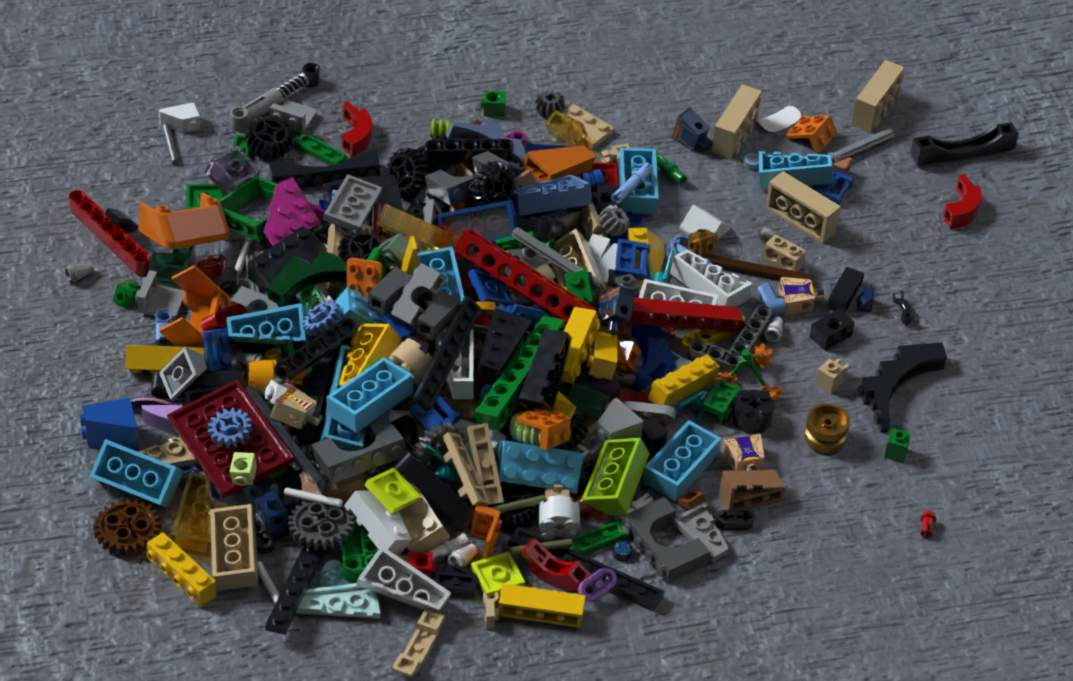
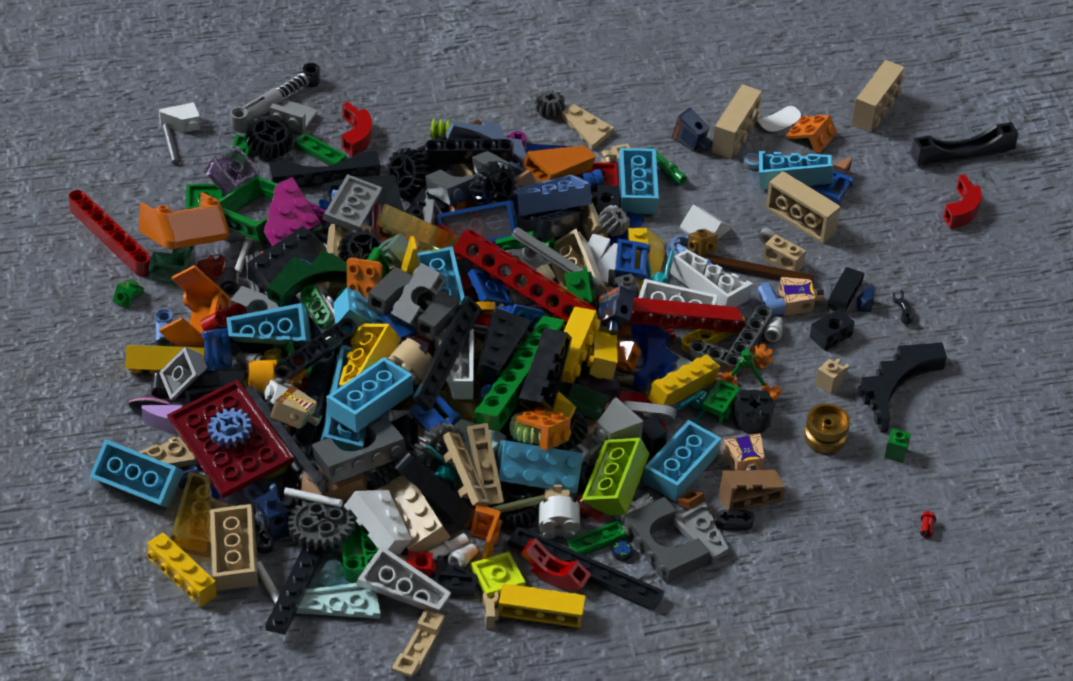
light grey cone [64,263,94,282] -> none
blue slope [79,398,139,452] -> none
reddish brown gear [94,498,161,556] -> none
black slope [105,208,138,231] -> none
light grey bracket [135,270,184,319] -> none
yellowish green brick [230,452,257,486] -> none
medium blue gear [302,300,343,336] -> none
neon yellow plate [365,468,421,514] -> none
green brick [480,91,506,117] -> none
olive bar [510,539,573,555] -> none
clear yellow brick [545,110,588,146] -> none
medium lavender plate [578,568,617,601] -> none
light blue pin [611,163,654,204] -> none
light grey axle [827,129,895,166] -> none

